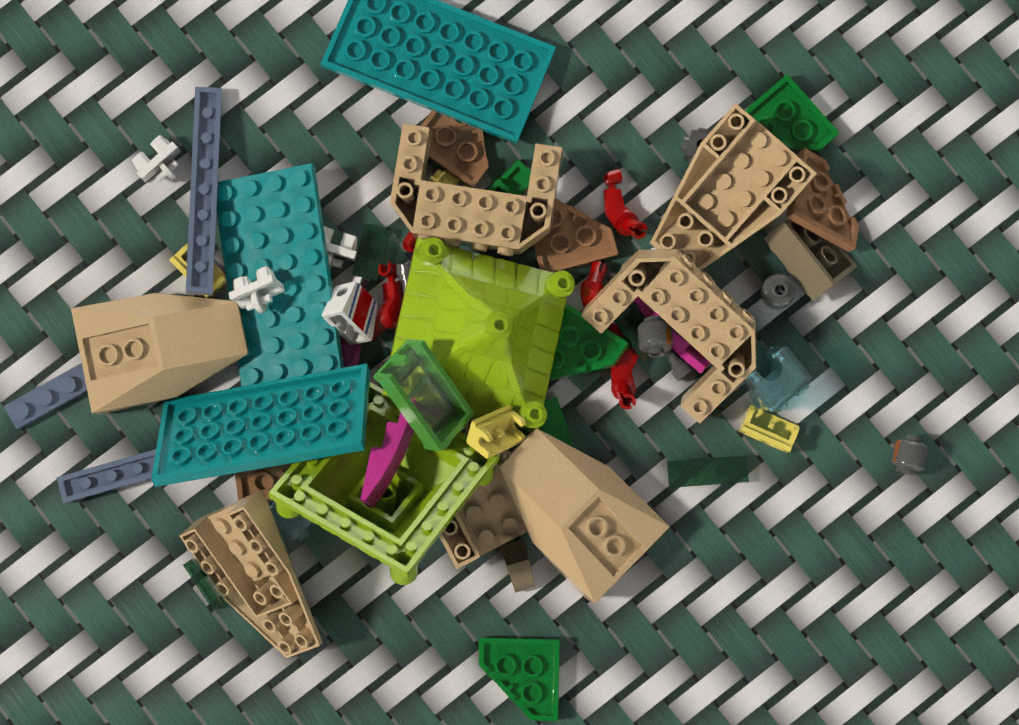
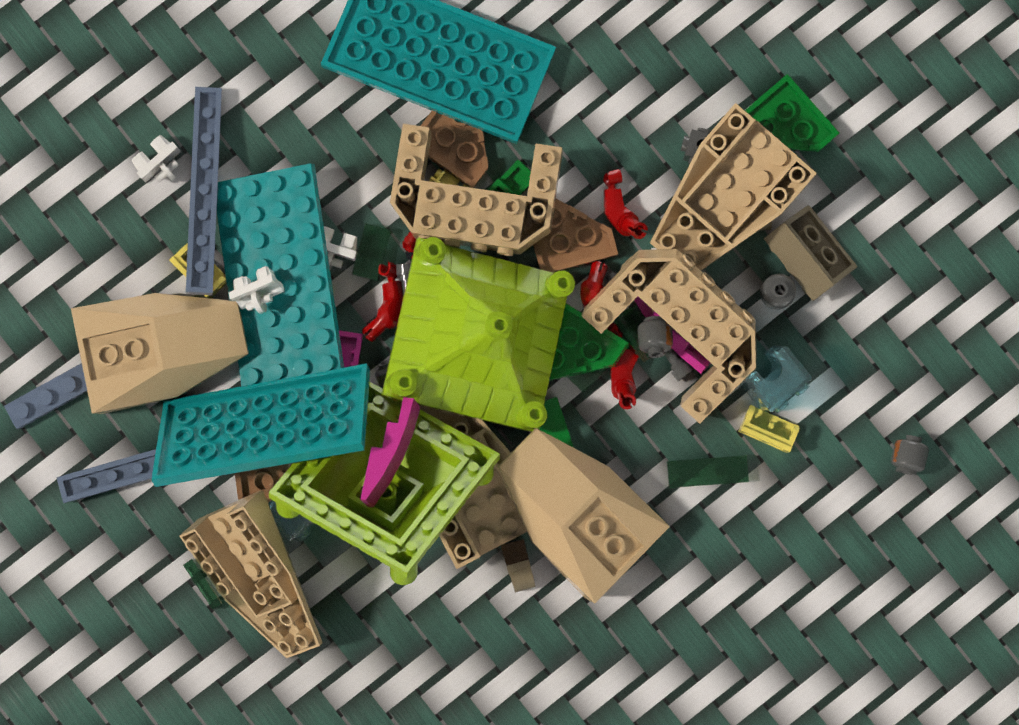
white torso [322,277,377,345] -> none
bright green door [373,339,475,451] -> none
light yellow hinge [466,404,526,459] -> none
green plate [478,637,560,721] -> none
medium nougat plate [786,148,859,252] -> none

